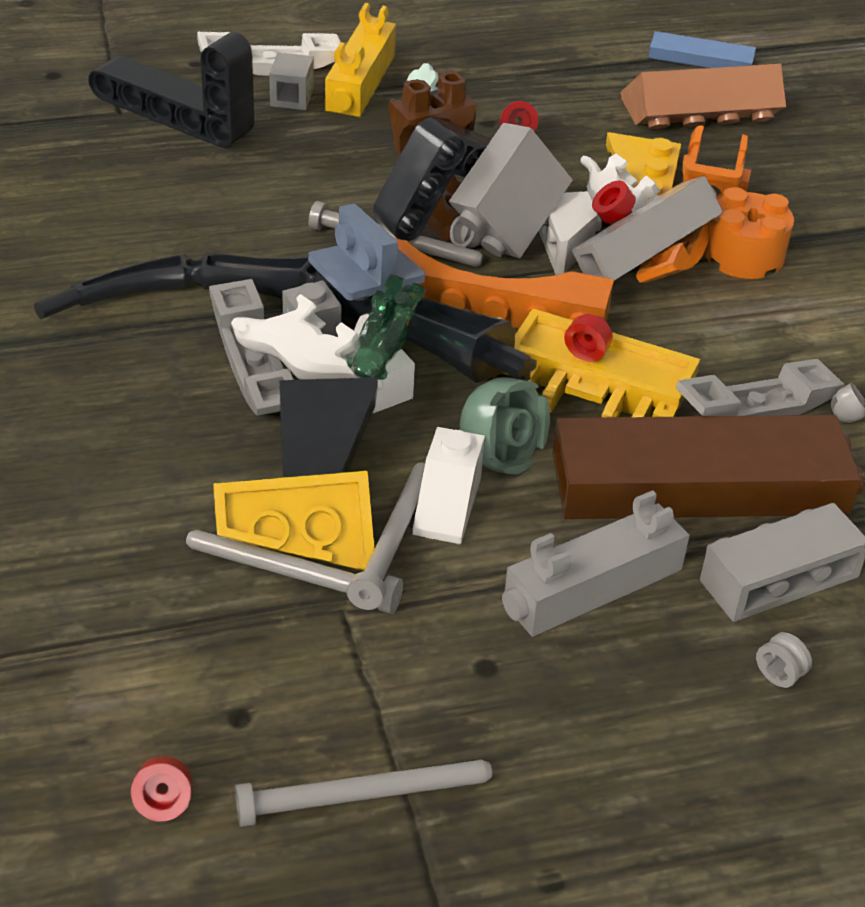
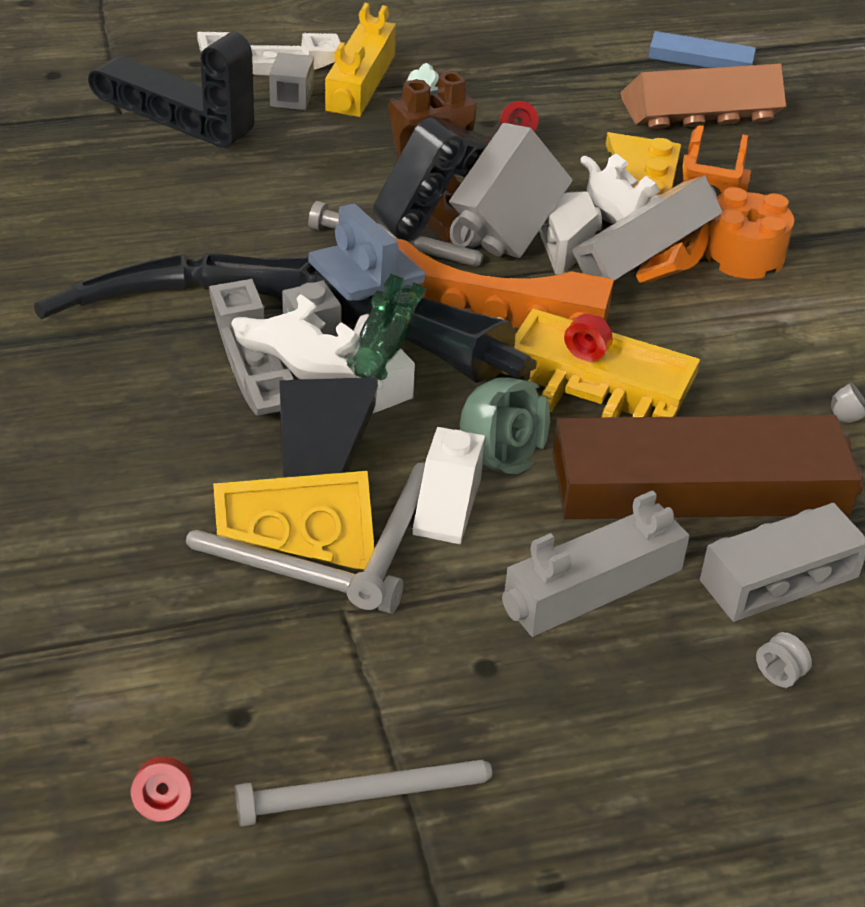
red tile [592,180,636,223] -> none
light grey slope [676,359,845,416] -> none

